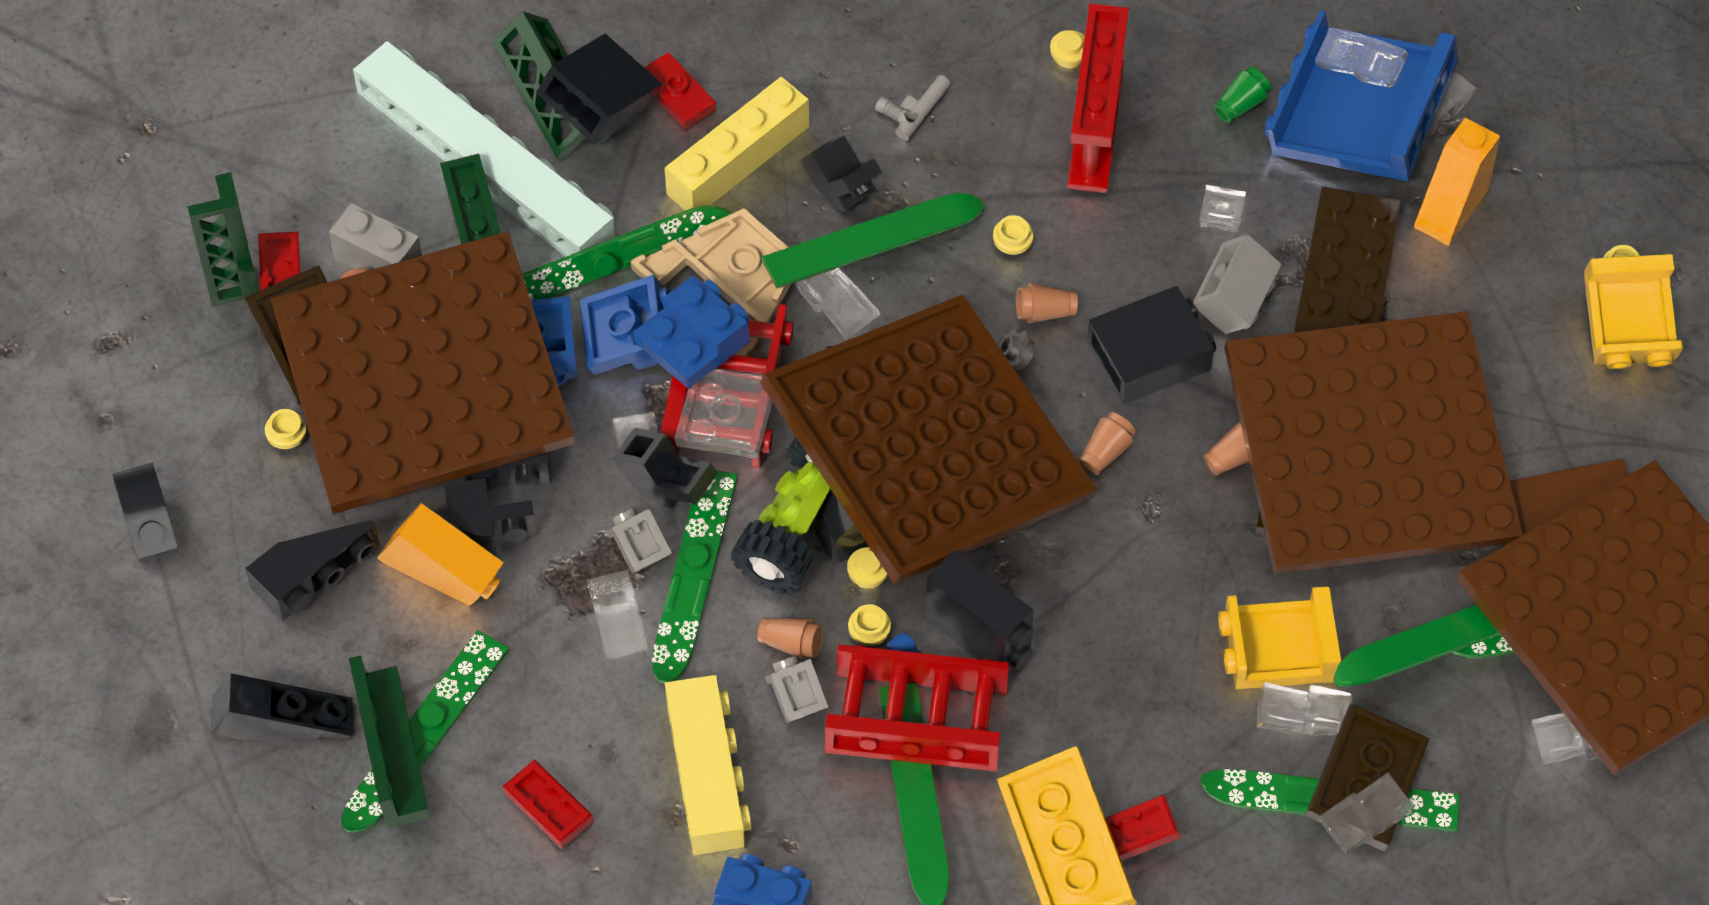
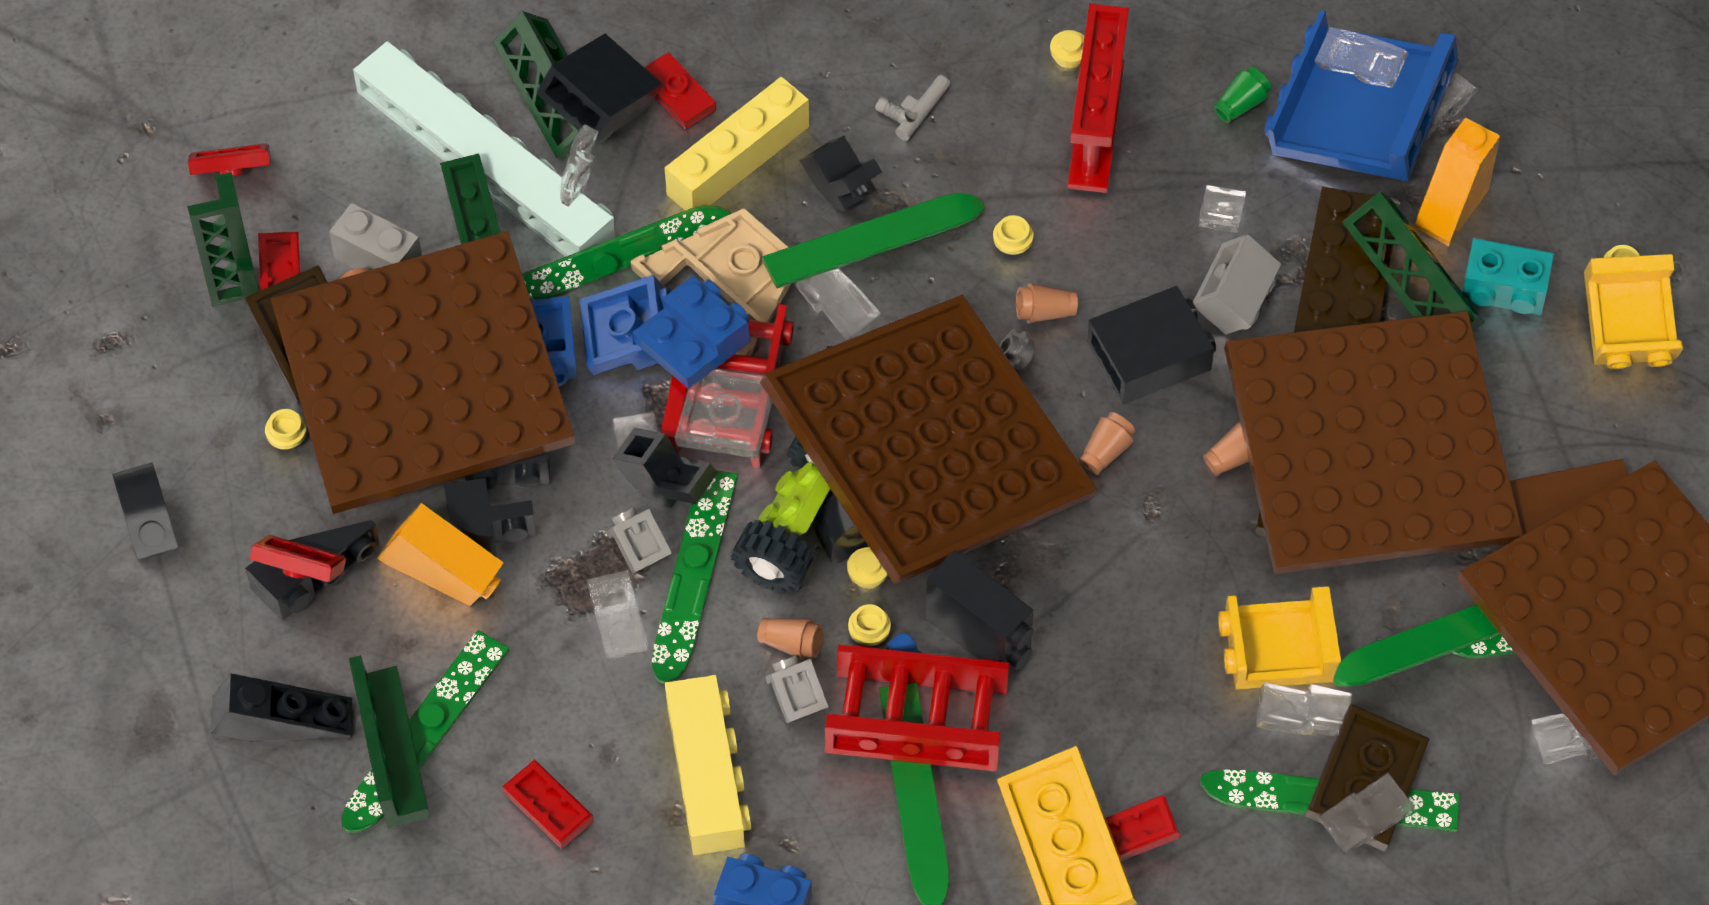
none -> red plate [188,143,271,176]
none -> red plate [250,535,346,582]
none -> clear slope [560,124,598,207]
none -> dark green fence [1342,192,1485,332]
none -> teal brick [1462,238,1554,315]

